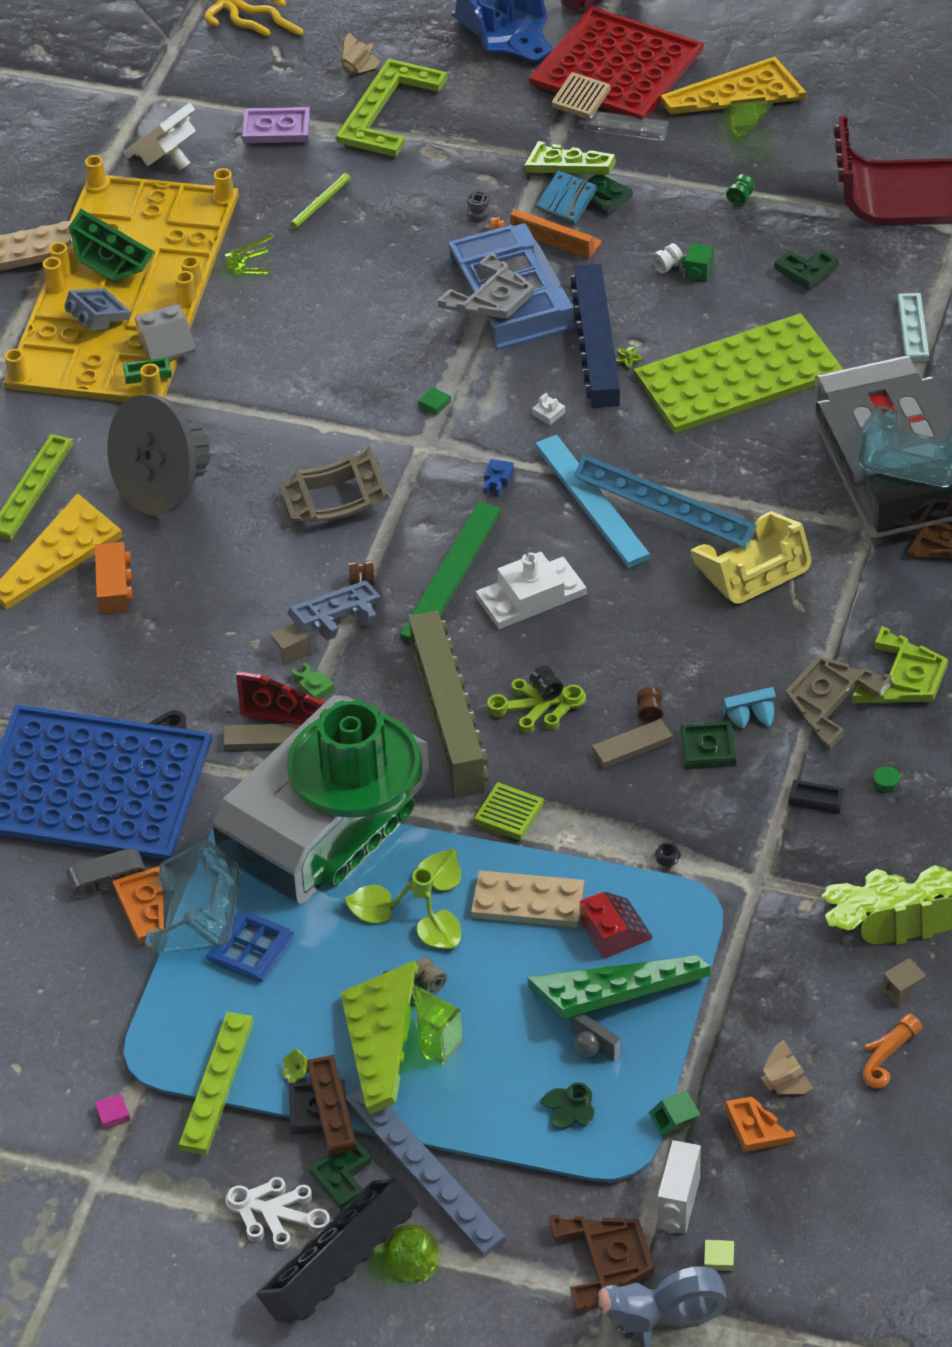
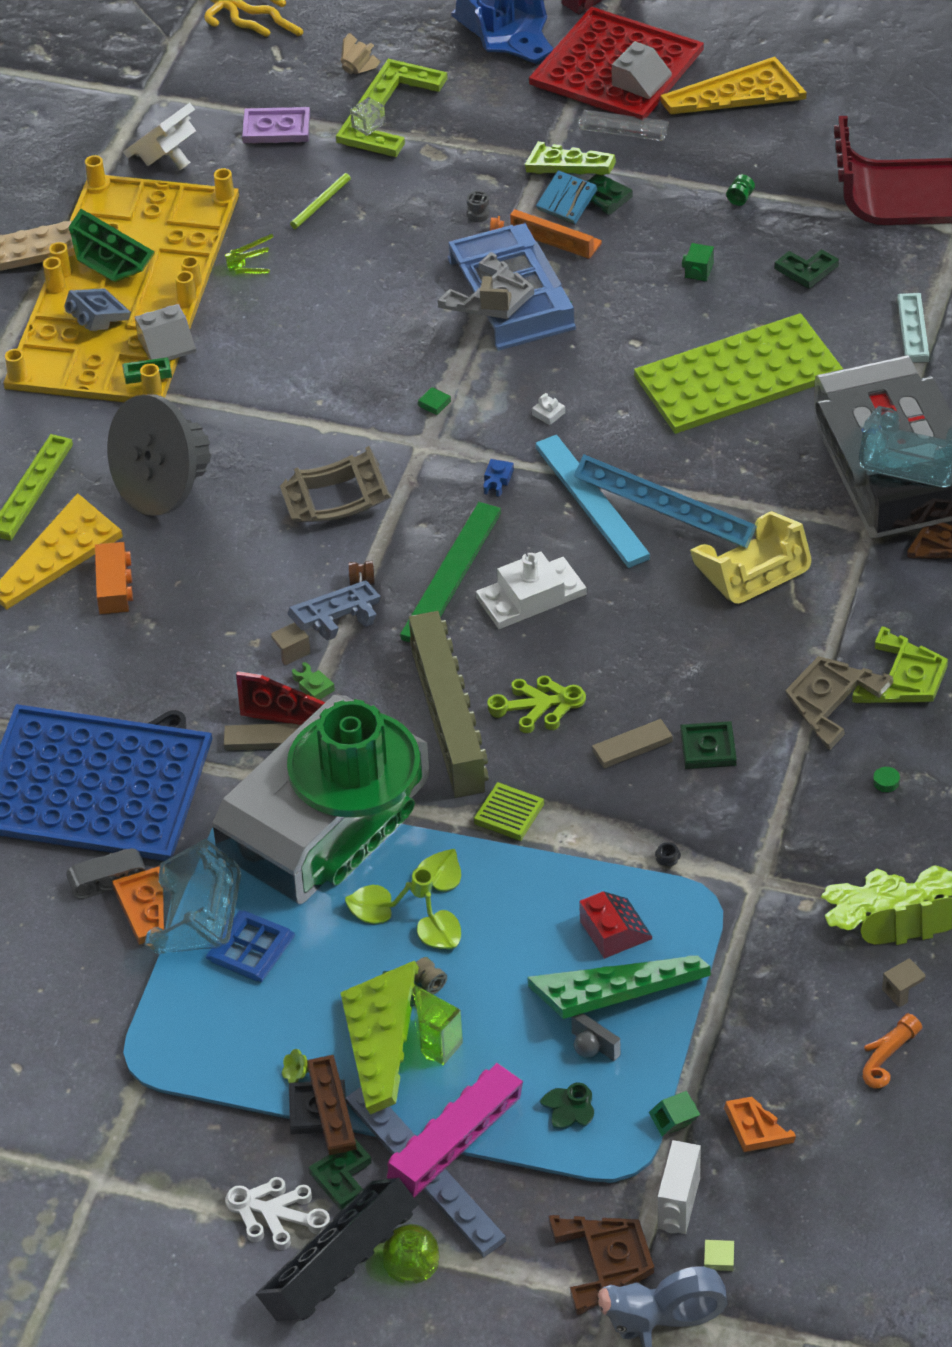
dark pink tile [94,1094,130,1129] -> none
lime plate [179,1012,254,1156] -> none
tan plate [471,870,585,928] -> none
black wheel [529,665,564,701] -> none
tan tile [552,72,611,120] -> none
dark blue brick [570,264,620,408] -> none
lime plant [616,346,643,370] -> none
reddish brown wheel [637,687,663,723] -> none
white wheel [652,243,683,274] -> none
medium azure tile [721,687,776,728] -> none
clear neon green slope [723,100,773,136] -> none
tan brick [761,1041,813,1094] -> none
black tile [788,780,845,814] -> none
none -> clear brick [350,97,385,136]
none -> dark pink brick [387,1063,523,1197]
none -> dark tan panel [480,276,512,310]
none -> light grey slope [612,41,672,99]

